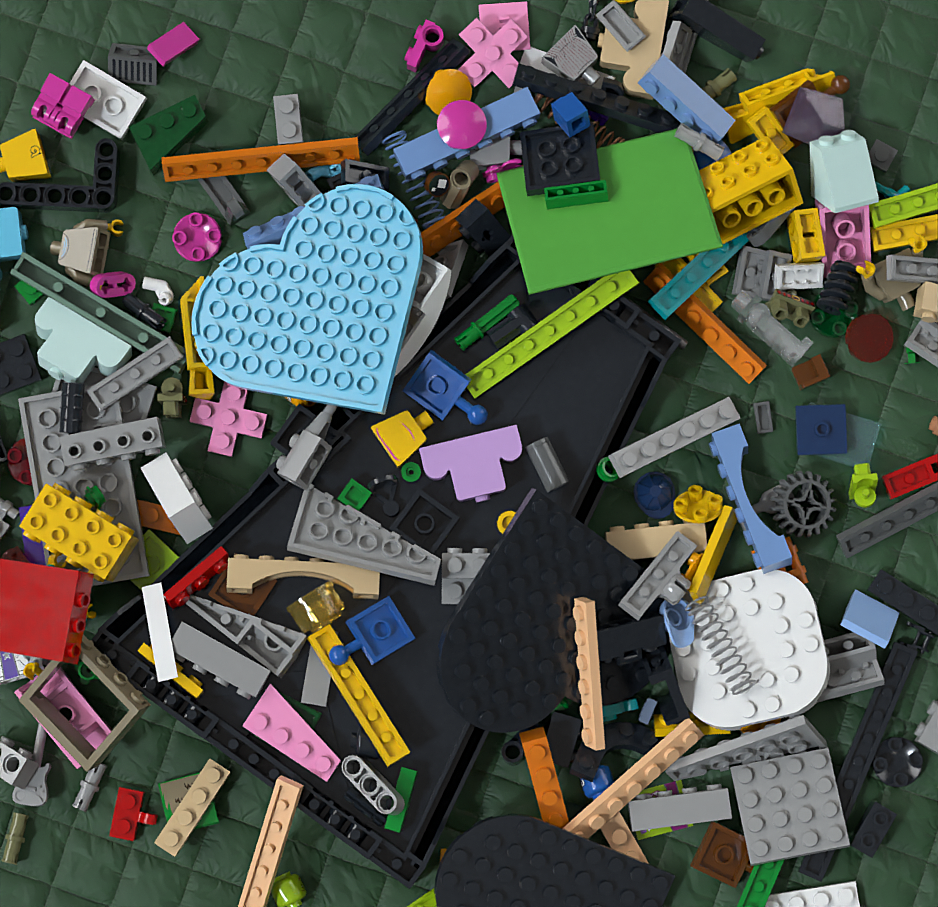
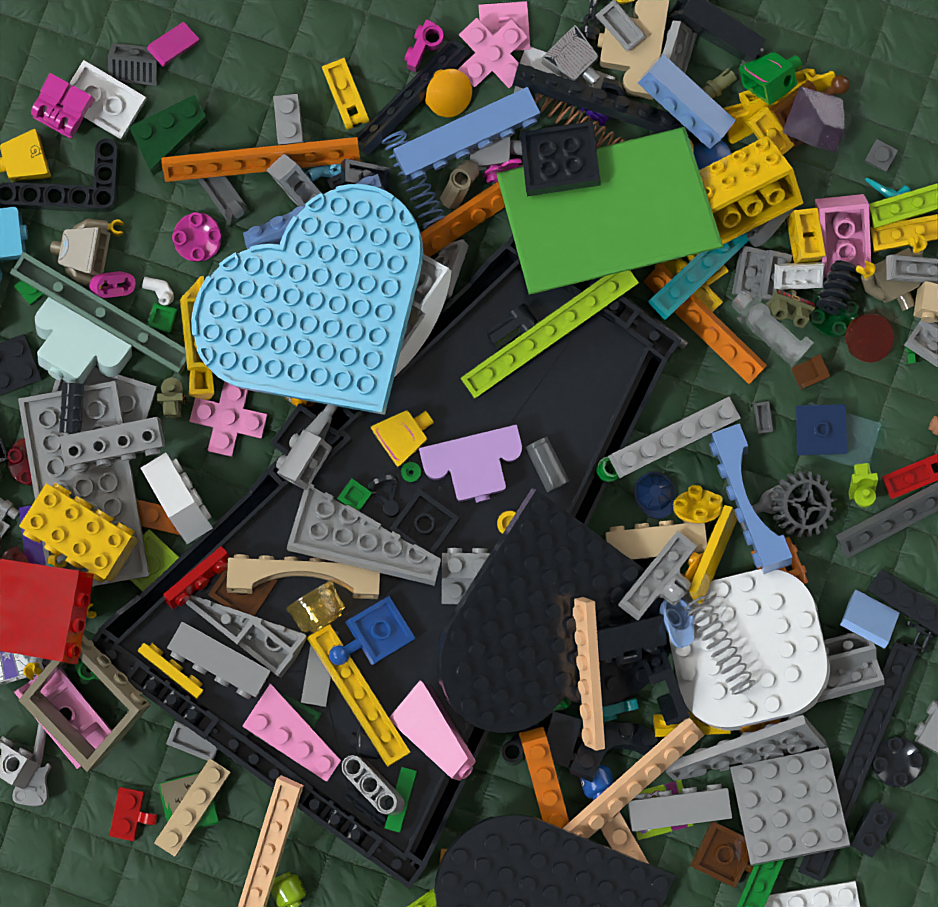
olive pin [1,812,29,865] -> none
light grey pin [72,764,107,812] -> none
green plate [84,485,106,510] -> none
light grey tile [86,336,183,412] -> none
black axle [122,293,167,332] -> none
white sticker [142,583,178,682] -> none
blue plate [403,350,487,425] -> none
tile [424,171,450,197] -> none
dark pink dish [437,100,487,149] -> none
green axle [454,294,520,351] -> none
black brick [455,199,511,257] -> none
green piece [544,180,609,210] -> none
blue brick [551,92,590,138] -> none
sand blue tile [638,698,657,725] -> none
light grey pin [674,123,725,161] -> none
light aqua slope [810,130,879,213] -> none
none -> light grey tile [166,721,218,761]
none -> yellow plate [322,58,370,130]
none -> bright pink slope [389,681,476,781]
none -> green torso [739,53,802,105]

